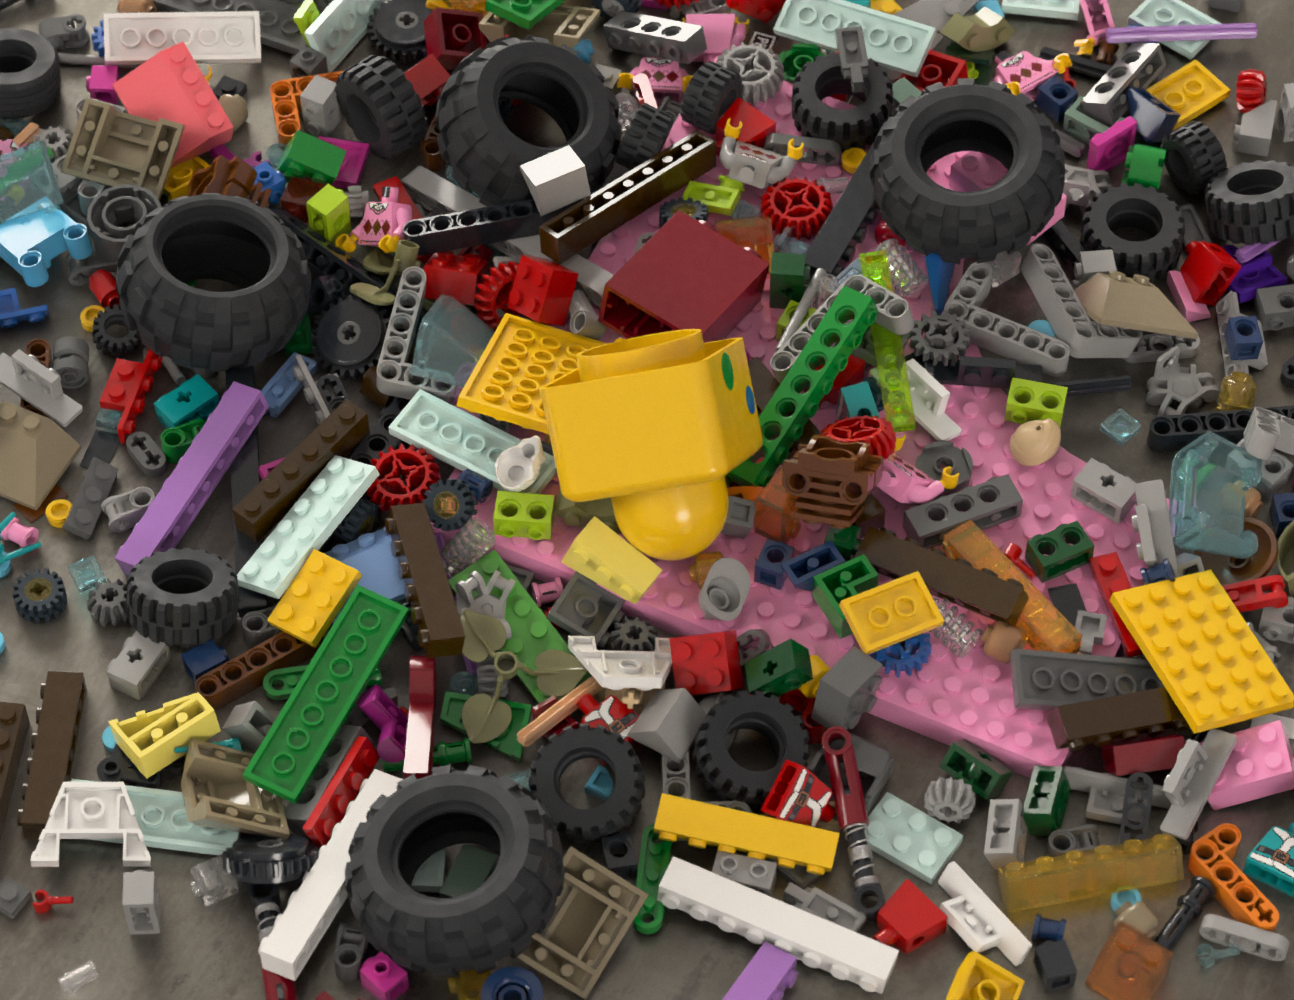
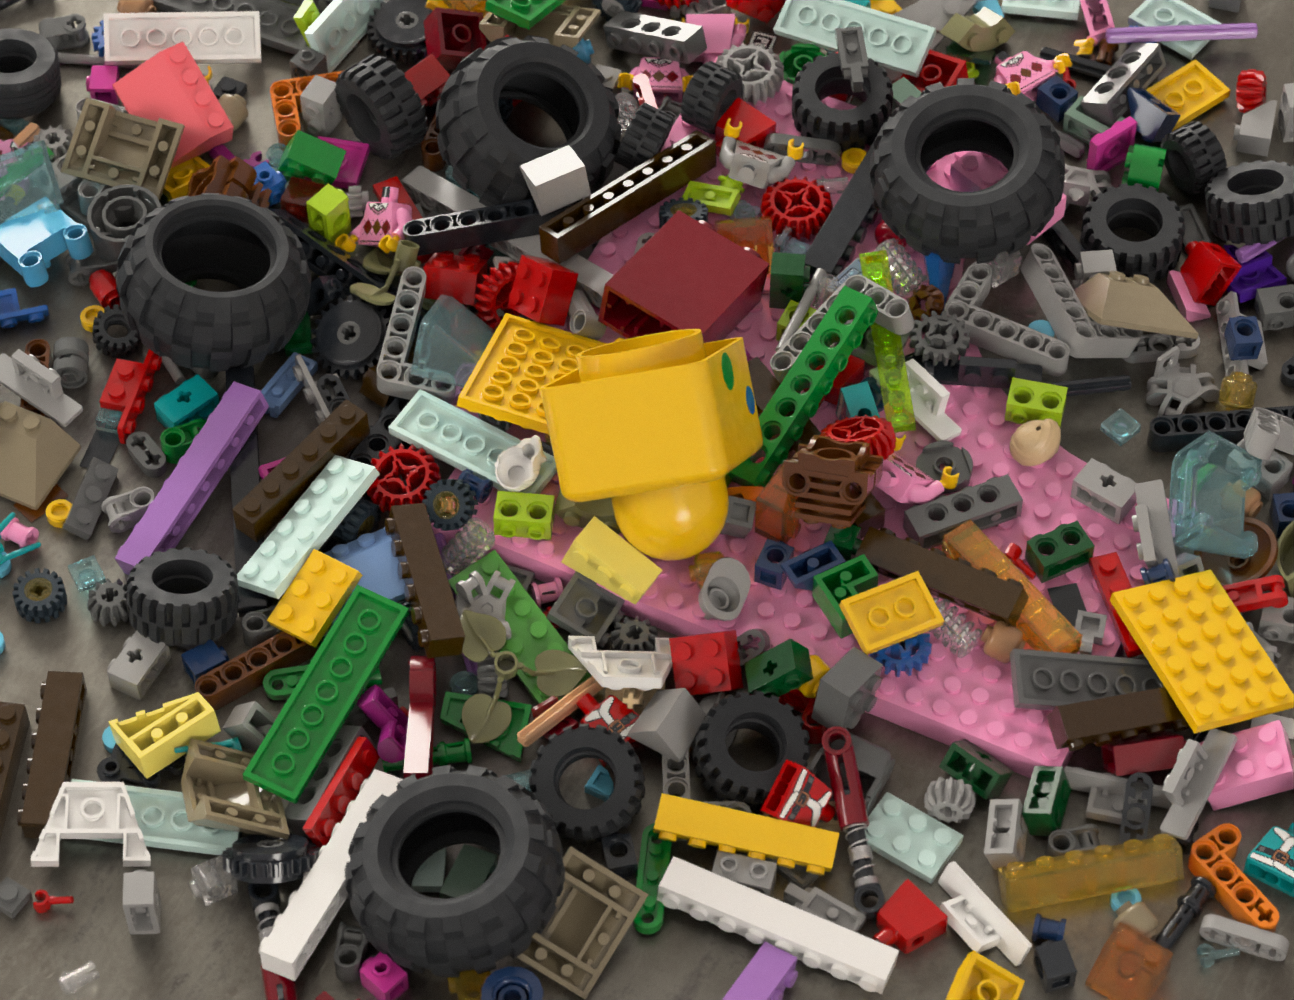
none -> reddish brown gear [906,284,944,321]

